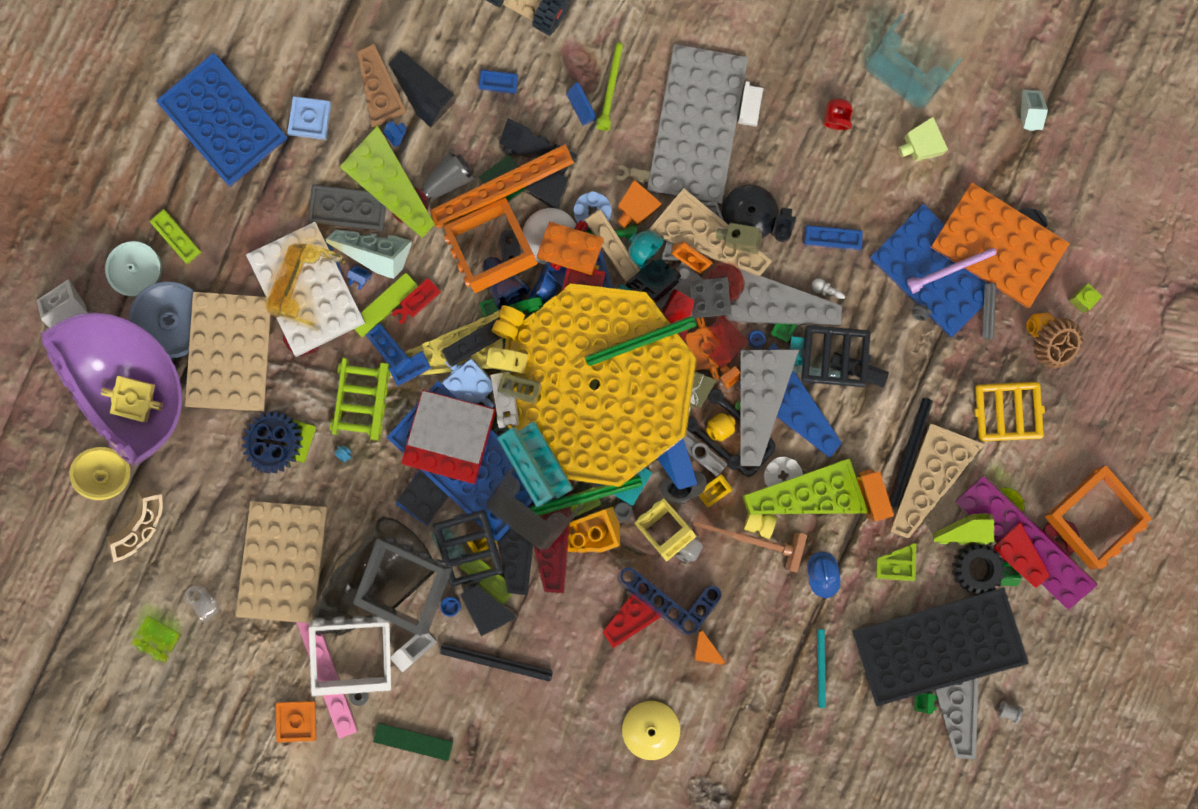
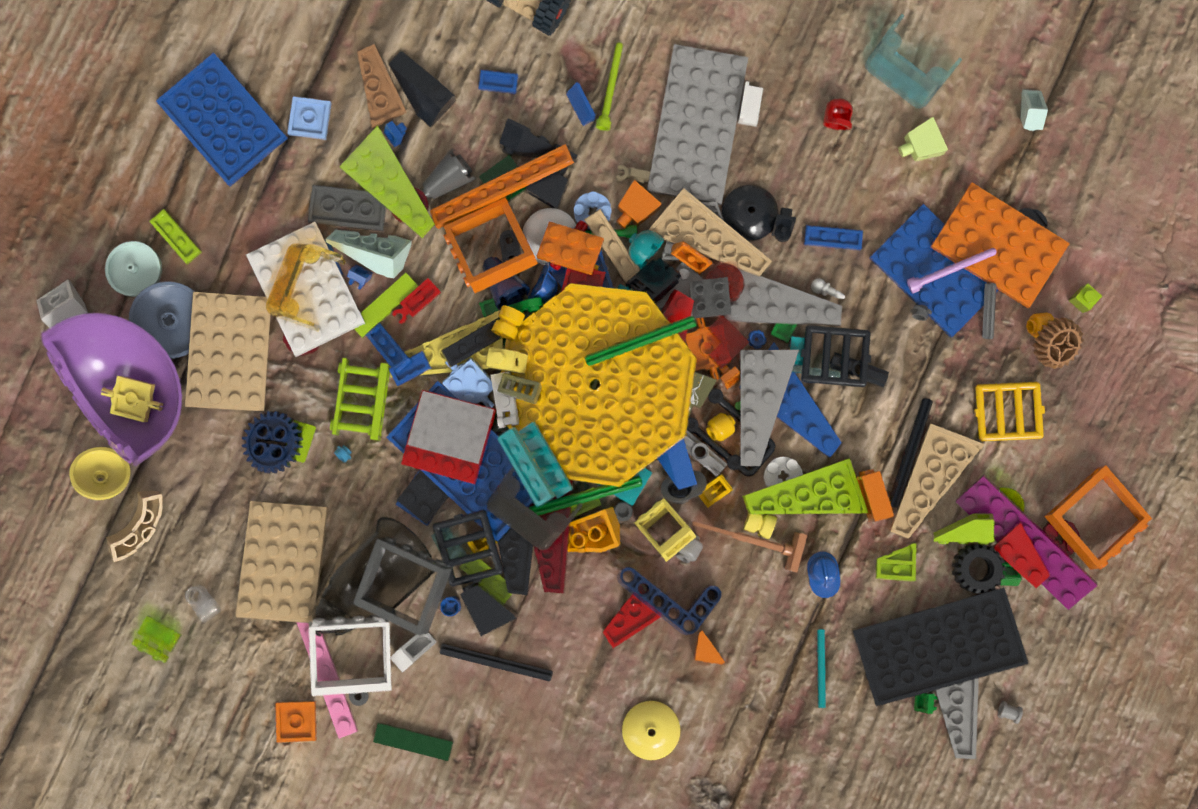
olive torso [716,223,762,255] -> none

